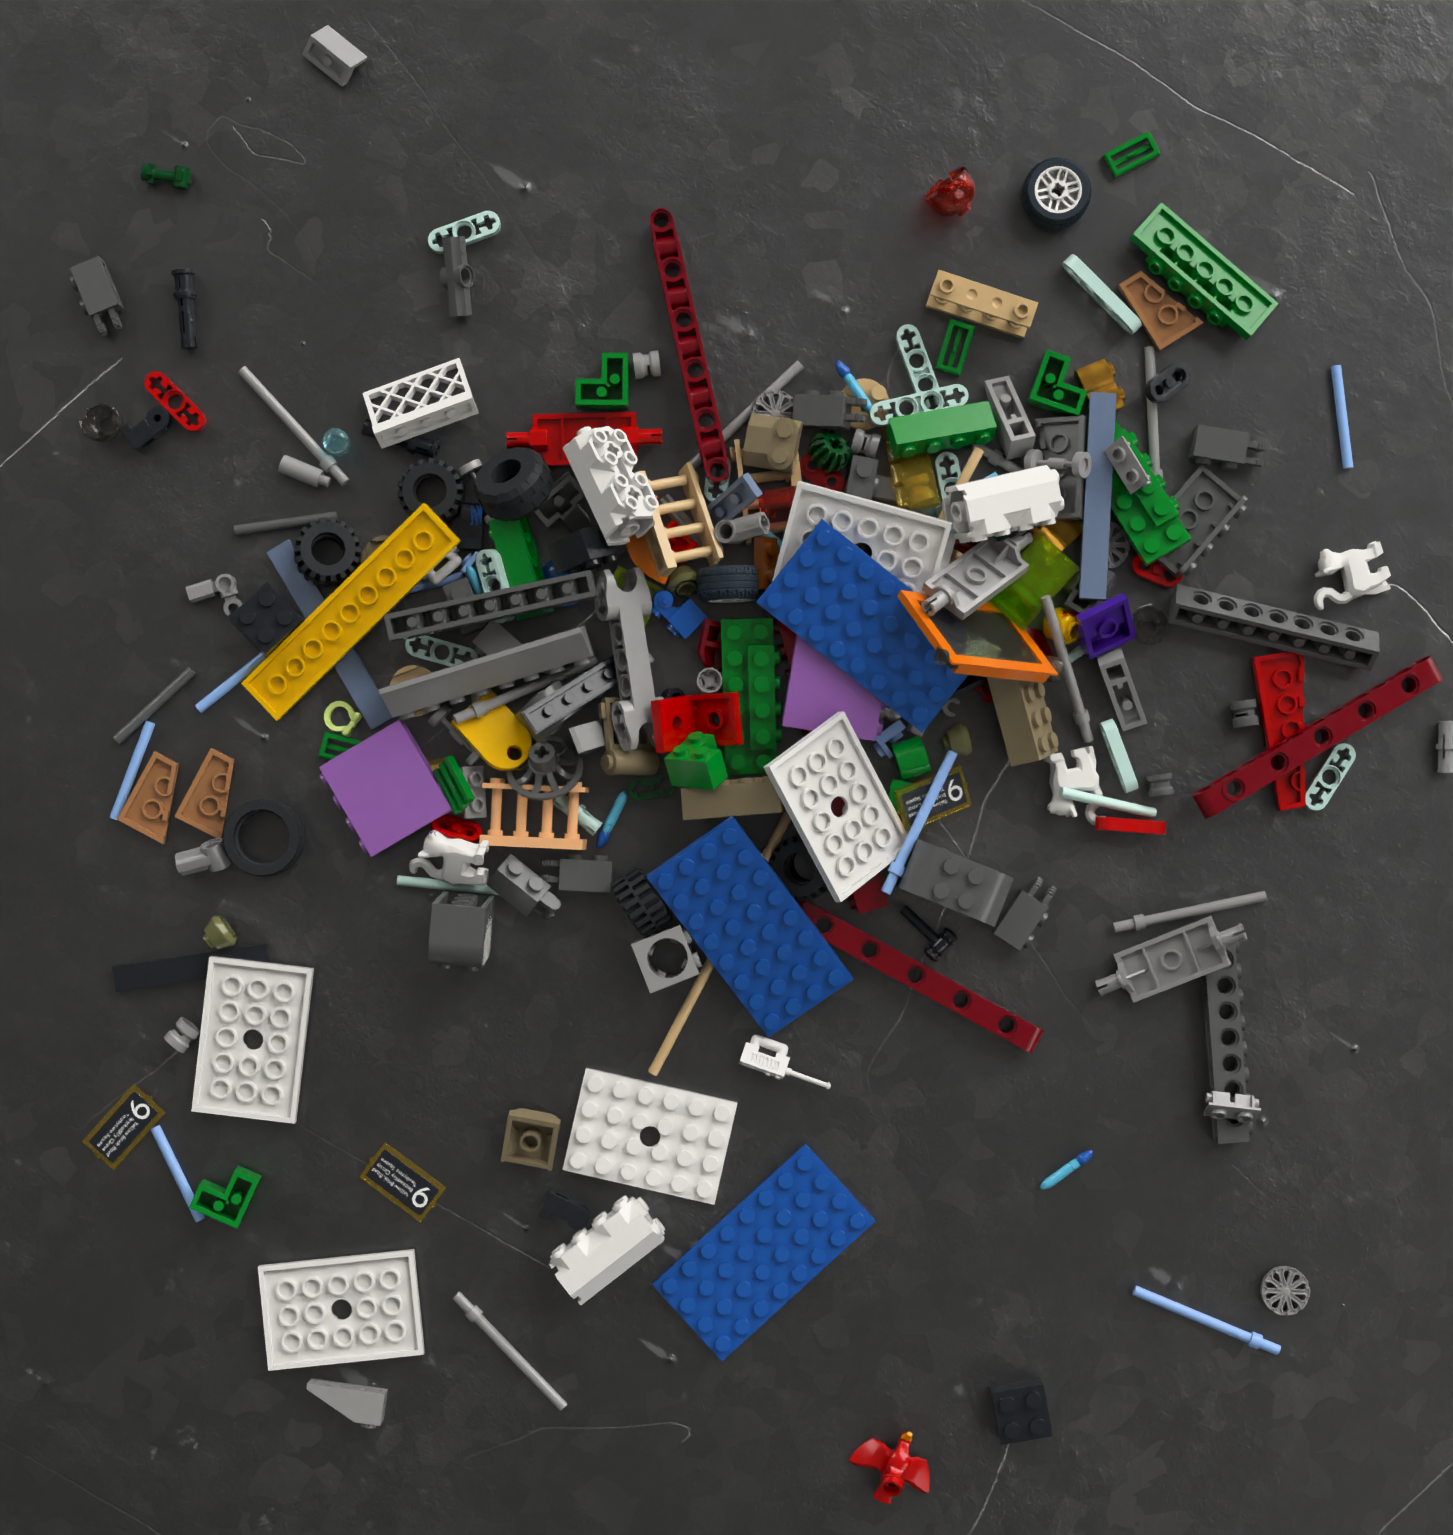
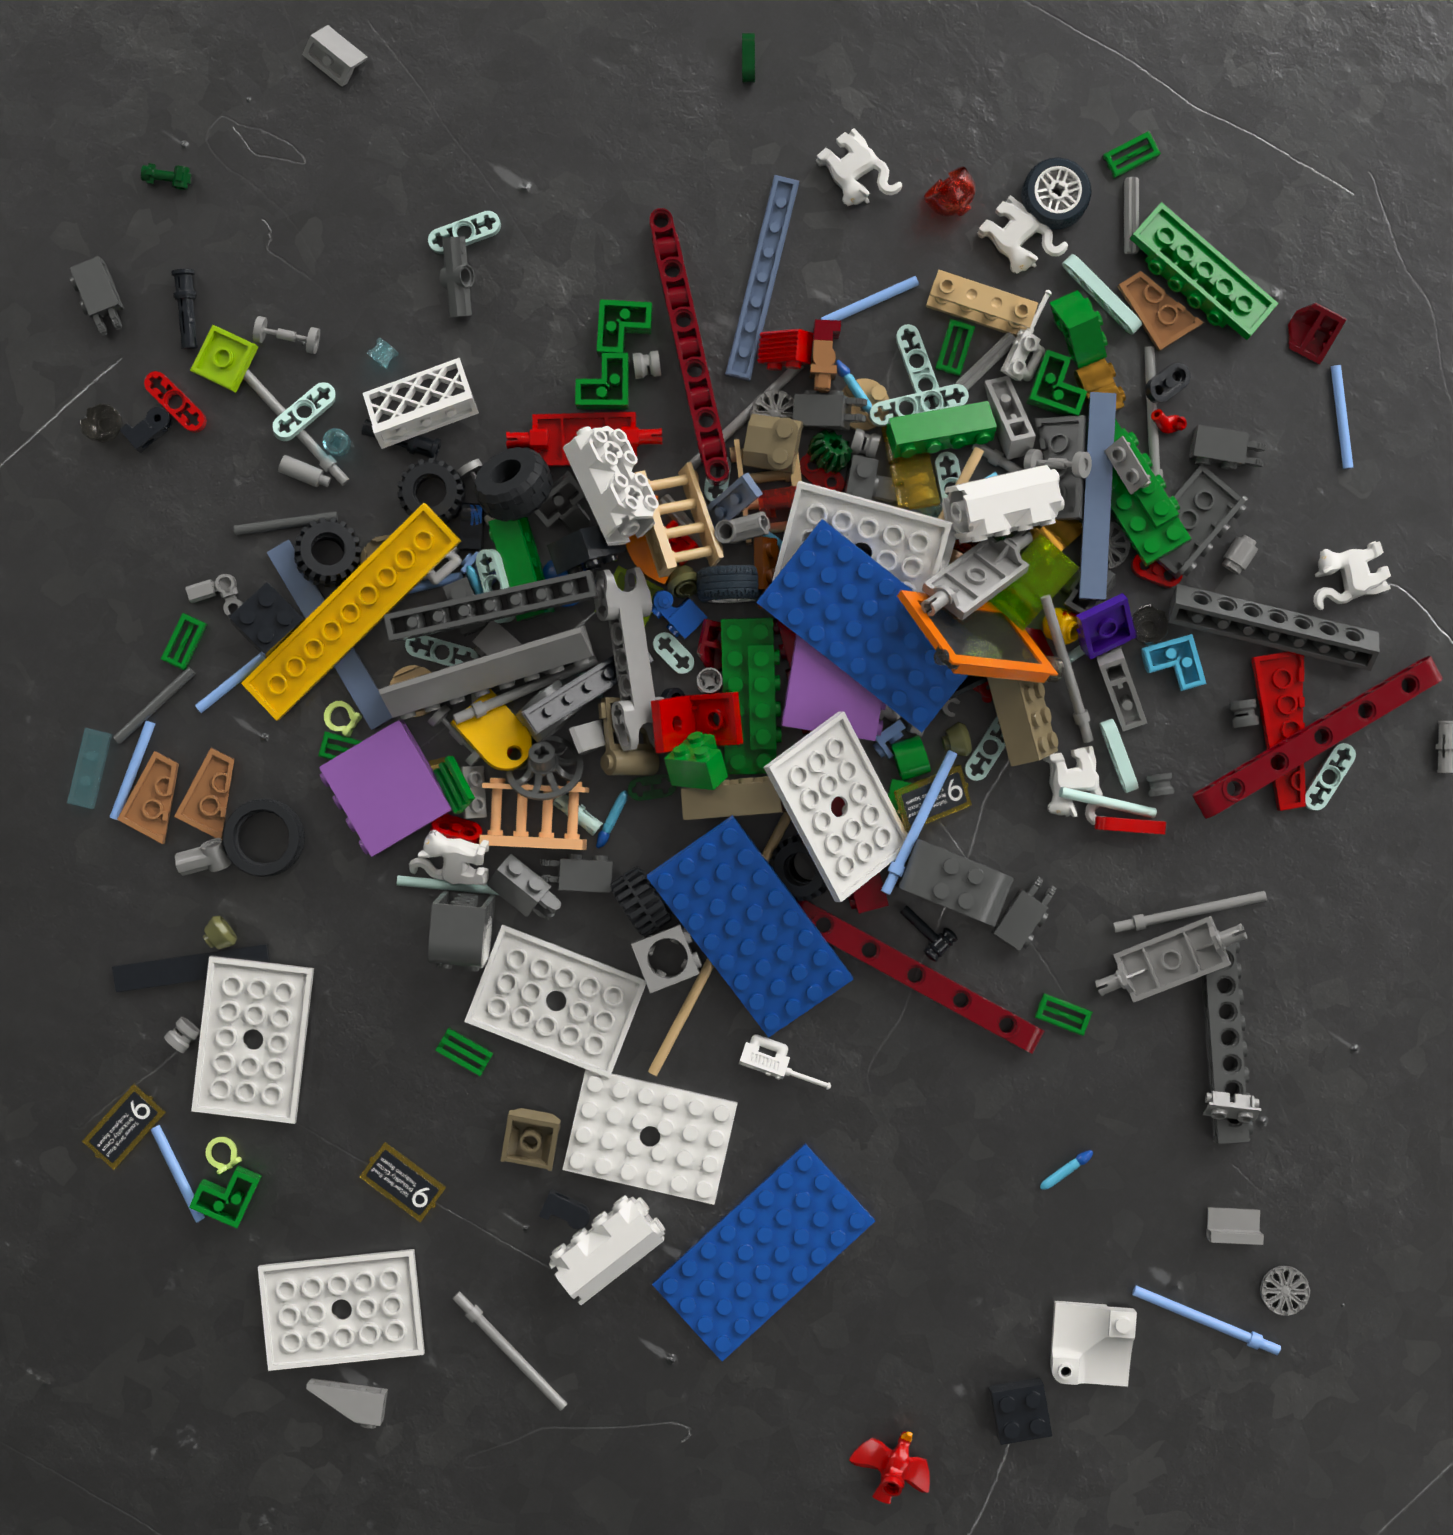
none -> clear light blue tile [67,728,112,809]
none -> green tile [161,613,208,670]
none -> lime tile [190,325,258,393]
none -> yellowish green piece [206,1137,242,1175]
none -> light grey wheel [253,316,320,354]
none -> light aqua beam [273,382,335,441]
none -> clear light blue wheel [366,337,399,370]
none -> green tile [435,1028,494,1076]
none -> white plate [464,924,646,1078]
none -> green brick [597,299,653,357]
none -> light aqua beam [653,632,695,674]
none -> sand blue tile [725,175,799,382]
none -> dark green beam [742,33,755,83]
none -> red brick [757,329,813,371]
none -> medium nougat hips [809,319,841,393]
none -> white animal [816,128,902,206]
none -> light blue bar [821,276,919,321]
none -> light grey axle [955,332,1016,391]
none -> light aqua beam [964,716,1005,781]
none -> white animal [977,195,1068,274]
none -> white piece [1000,290,1052,381]
none -> green tile [1034,993,1093,1036]
none -> green brick [1050,290,1108,369]
none -> white slope [1050,1301,1137,1387]
none -> light grey axle [1124,177,1139,254]
none -> medium azure brick [1141,634,1207,691]
none -> red arm [1151,409,1187,433]
none -> light grey panel [1206,1207,1264,1245]
none -> light grey brick [1222,535,1258,575]
none -> dark red slope [1288,302,1347,364]

